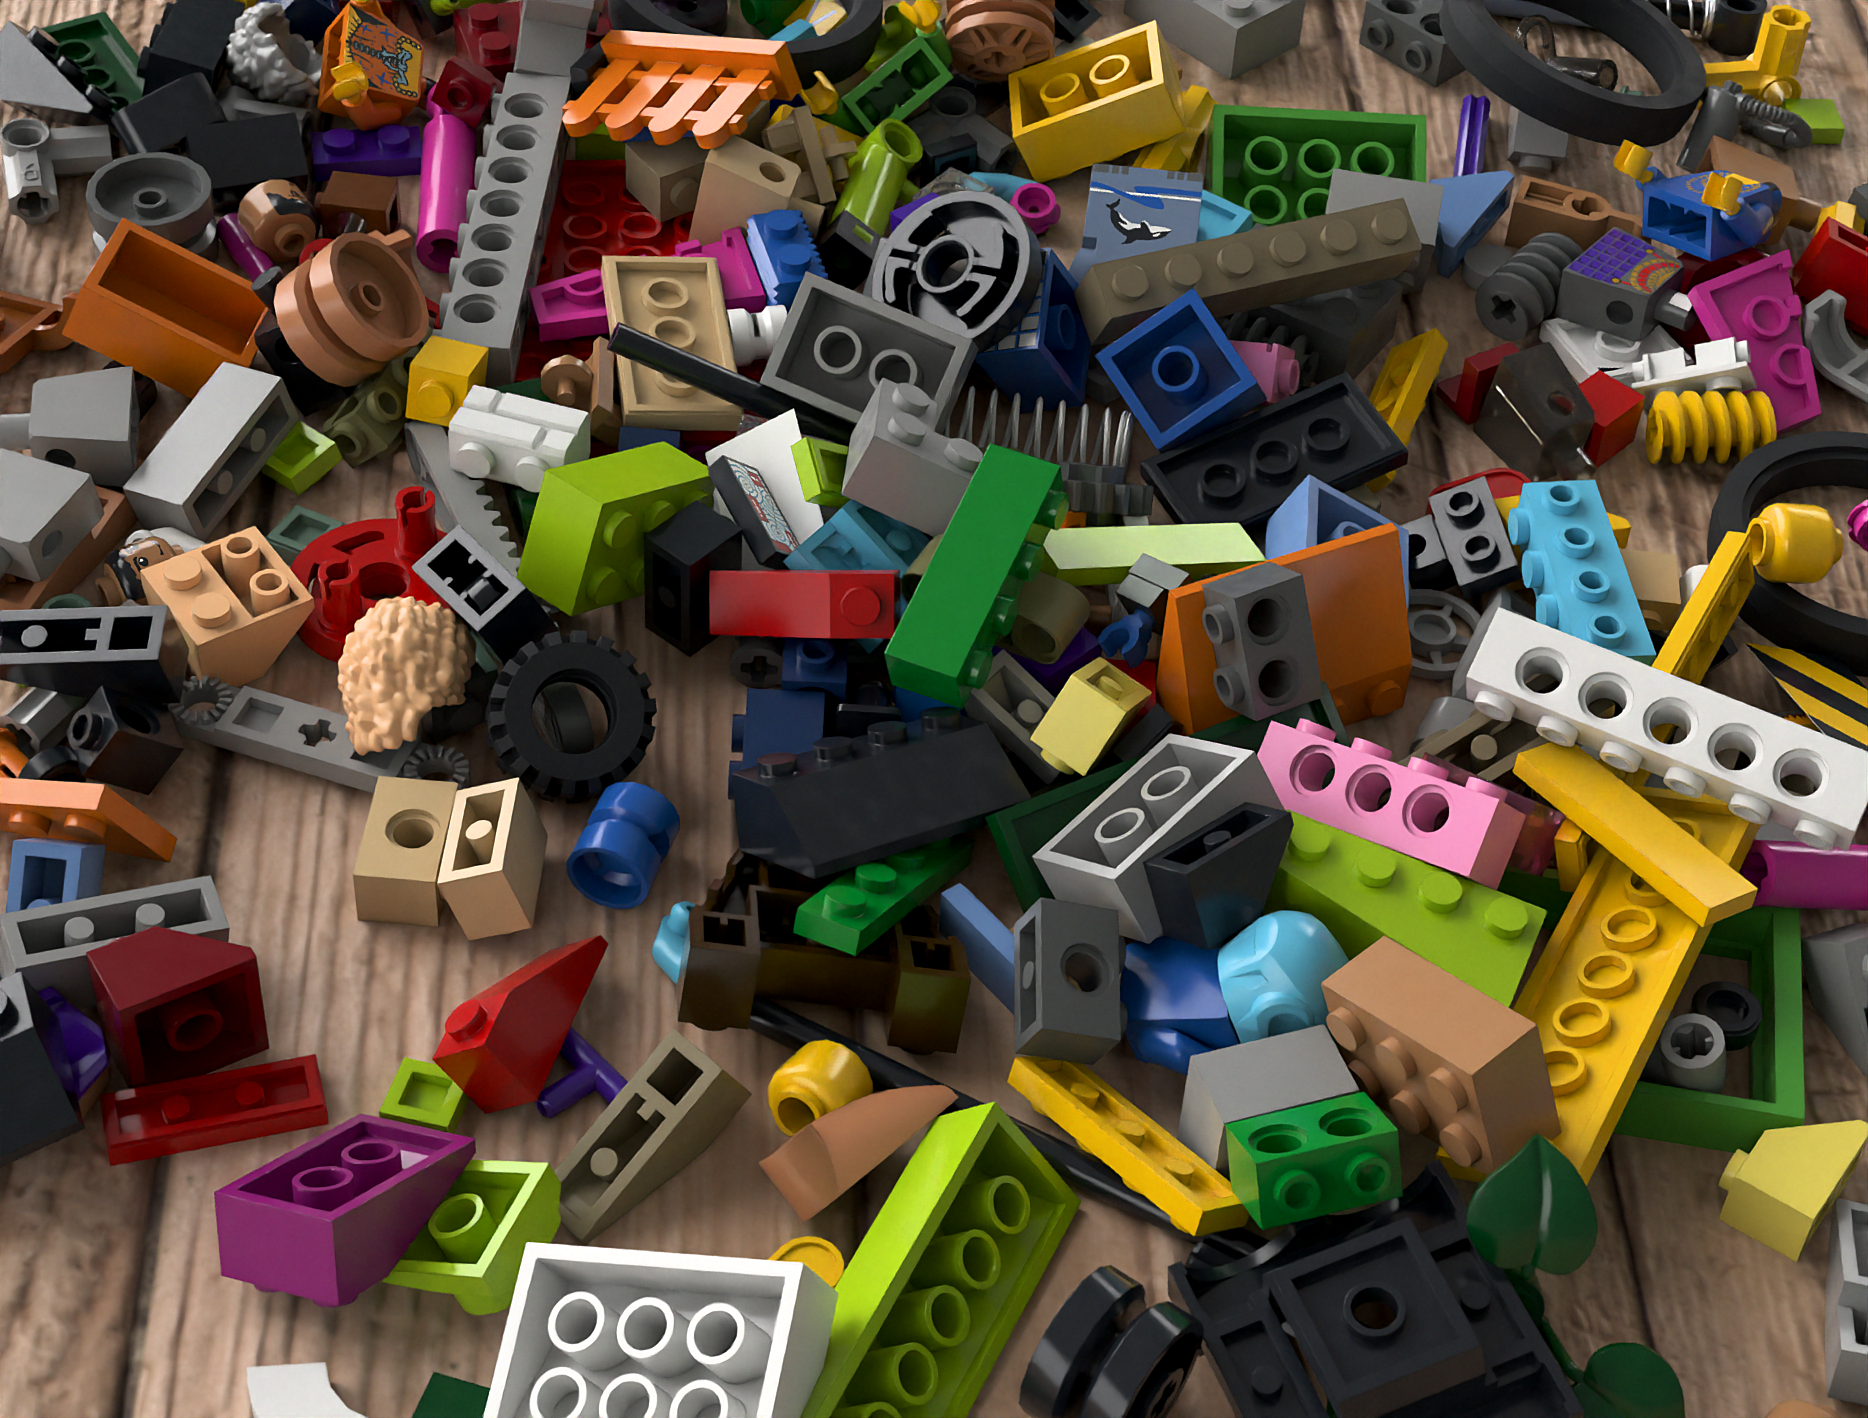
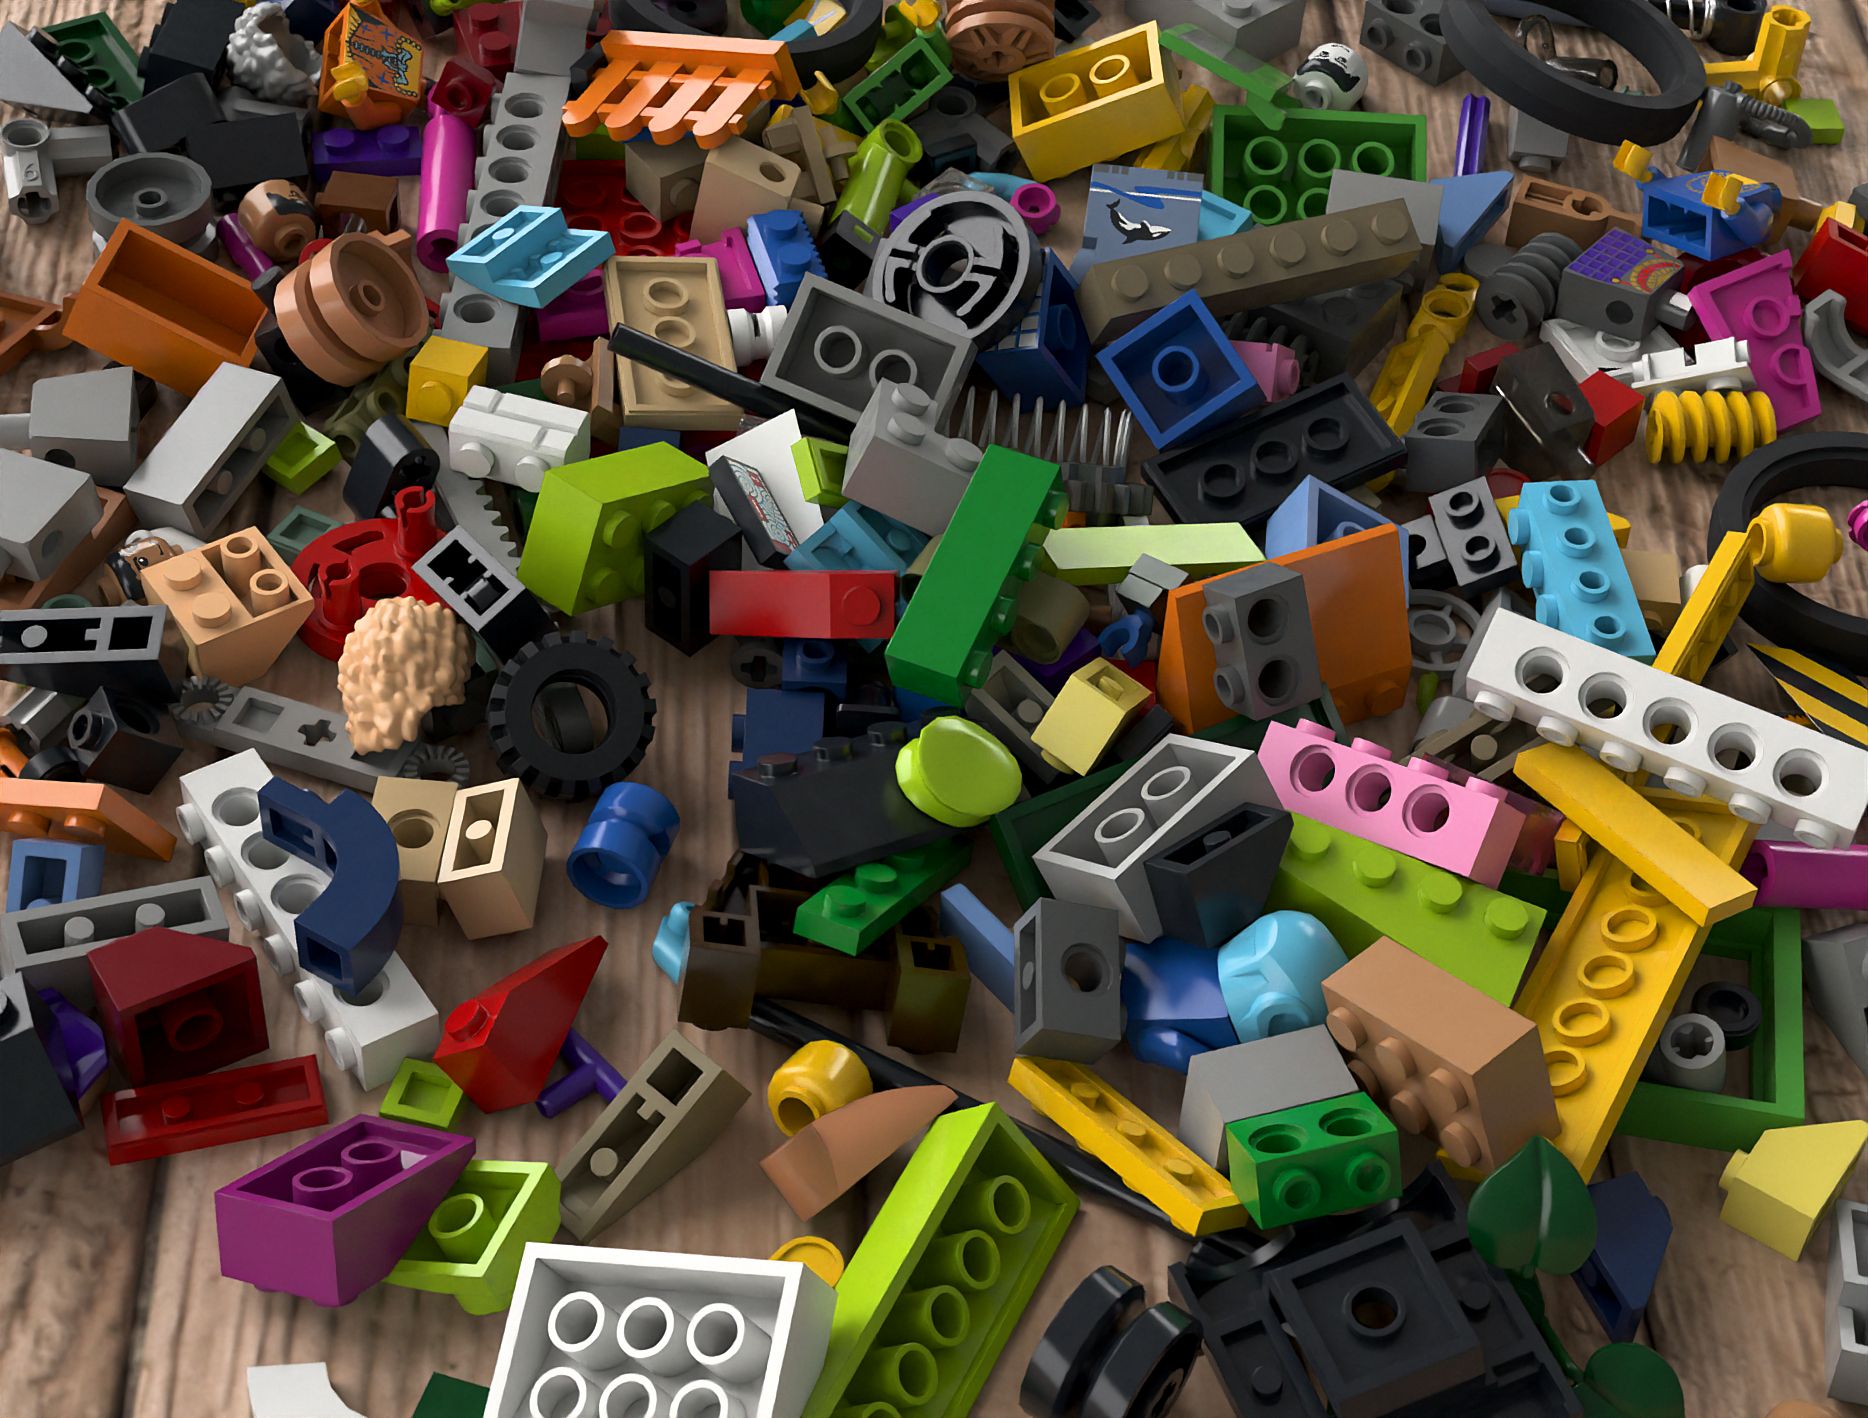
none -> white brick [176,748,441,1092]
none -> dark blue arch [257,776,404,997]
none -> black beam [342,414,440,521]
none -> medium azure slope [445,205,616,309]
none -> lime piece [895,716,1022,827]
none -> bright green piece [1157,22,1303,131]
none -> white head [1293,43,1368,111]
none -> dark grey brick [1400,391,1505,493]
none -> yellow piece [1405,272,1480,356]
none -> lime leg [1416,671,1439,717]
none -> dark blue slope [1570,1171,1673,1344]

